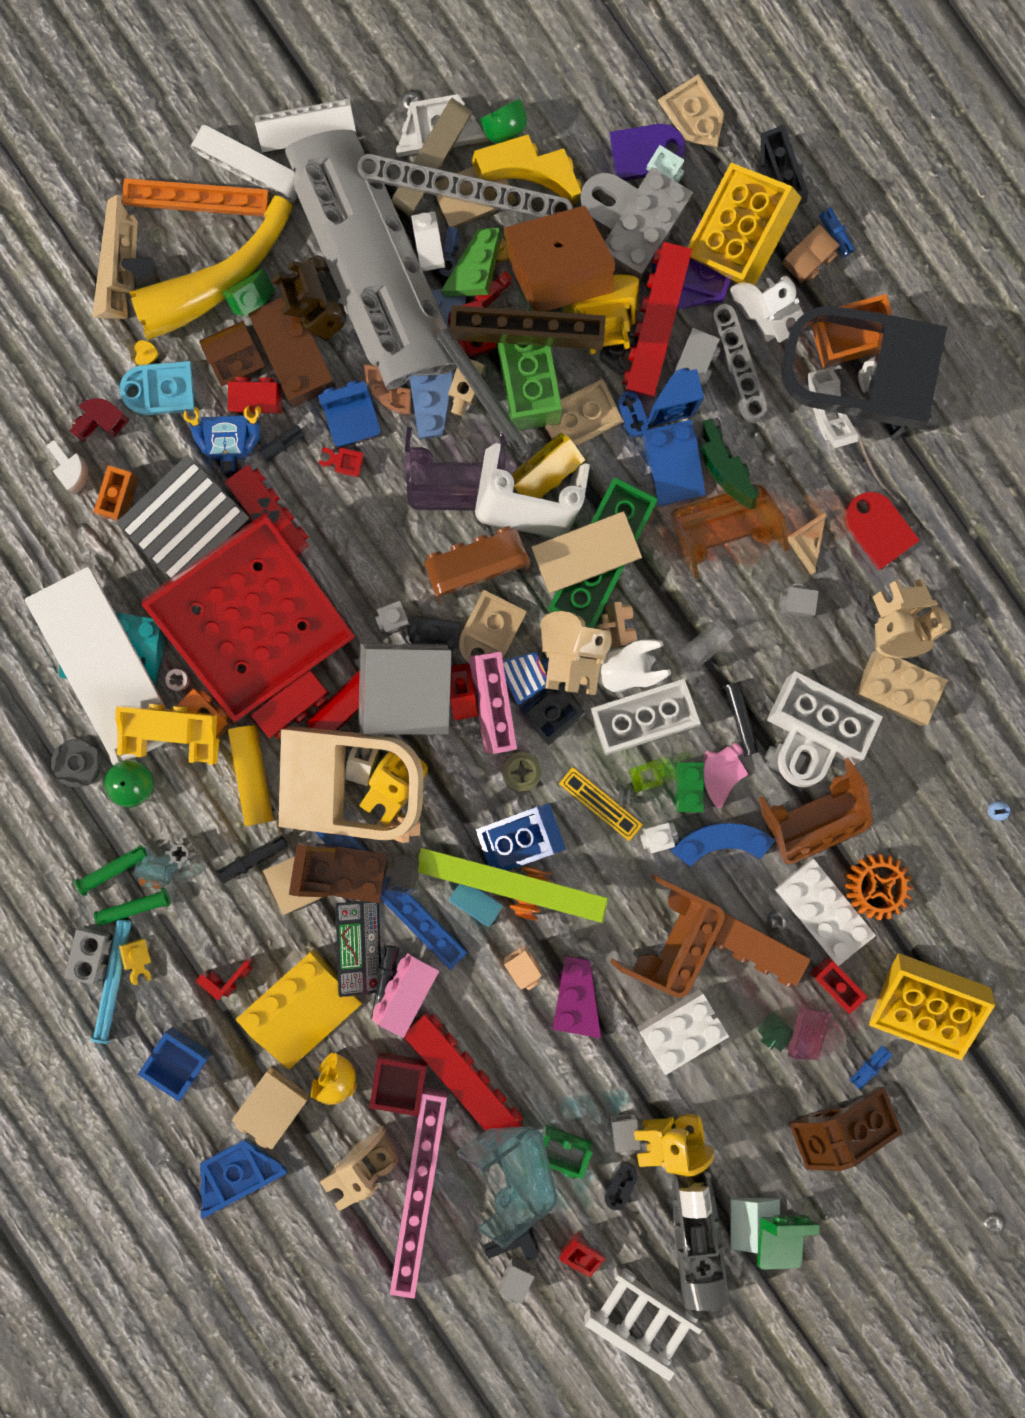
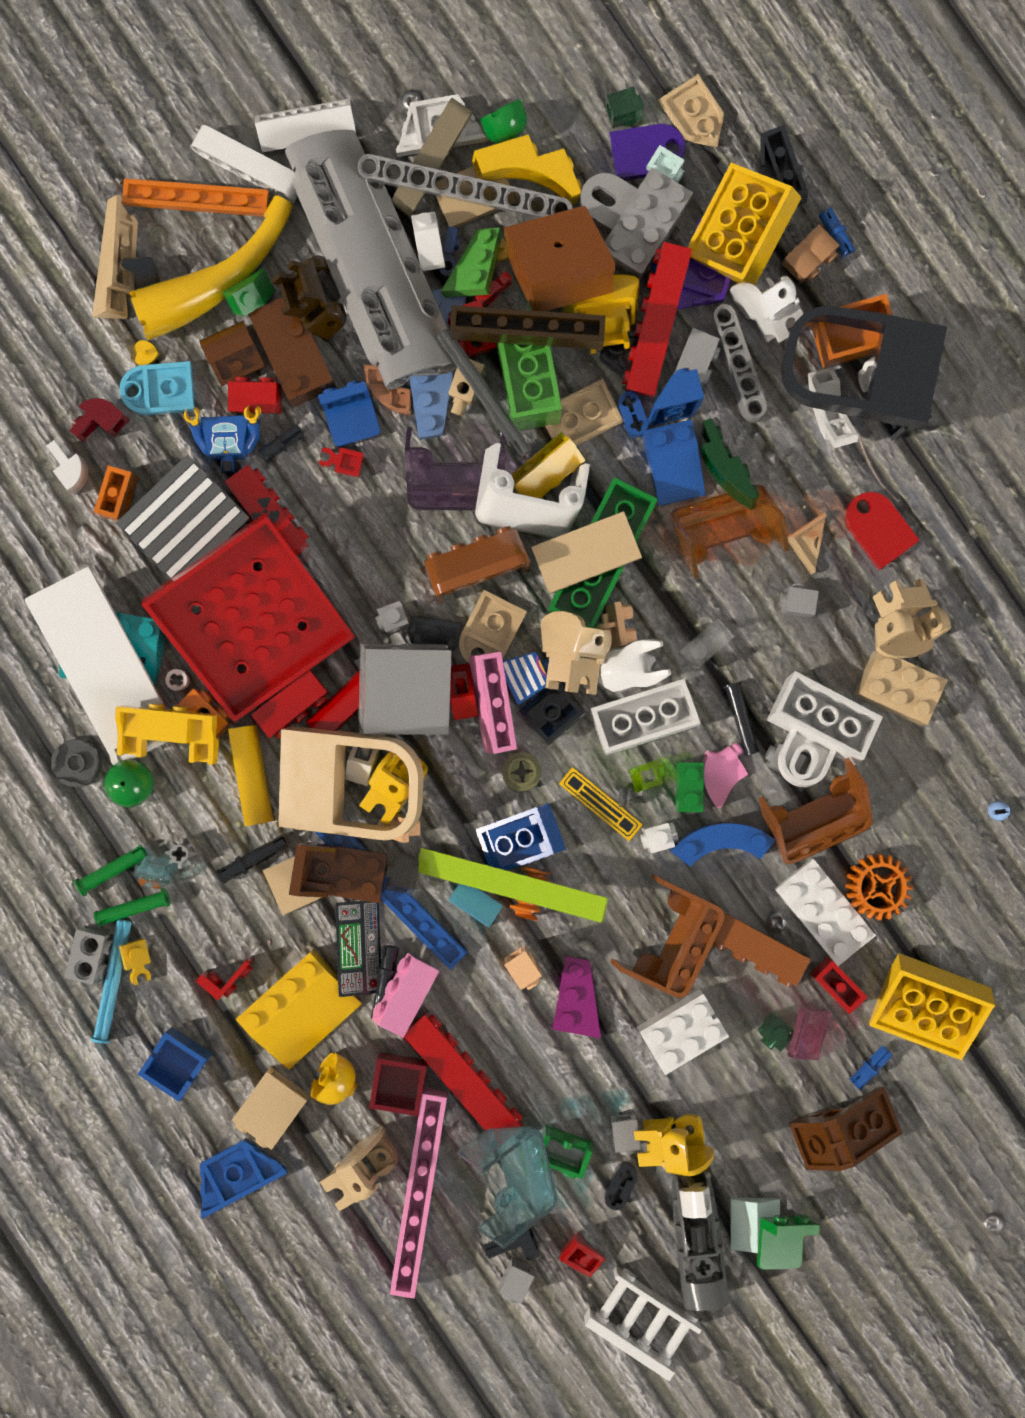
none -> clear green brick [605,86,644,128]

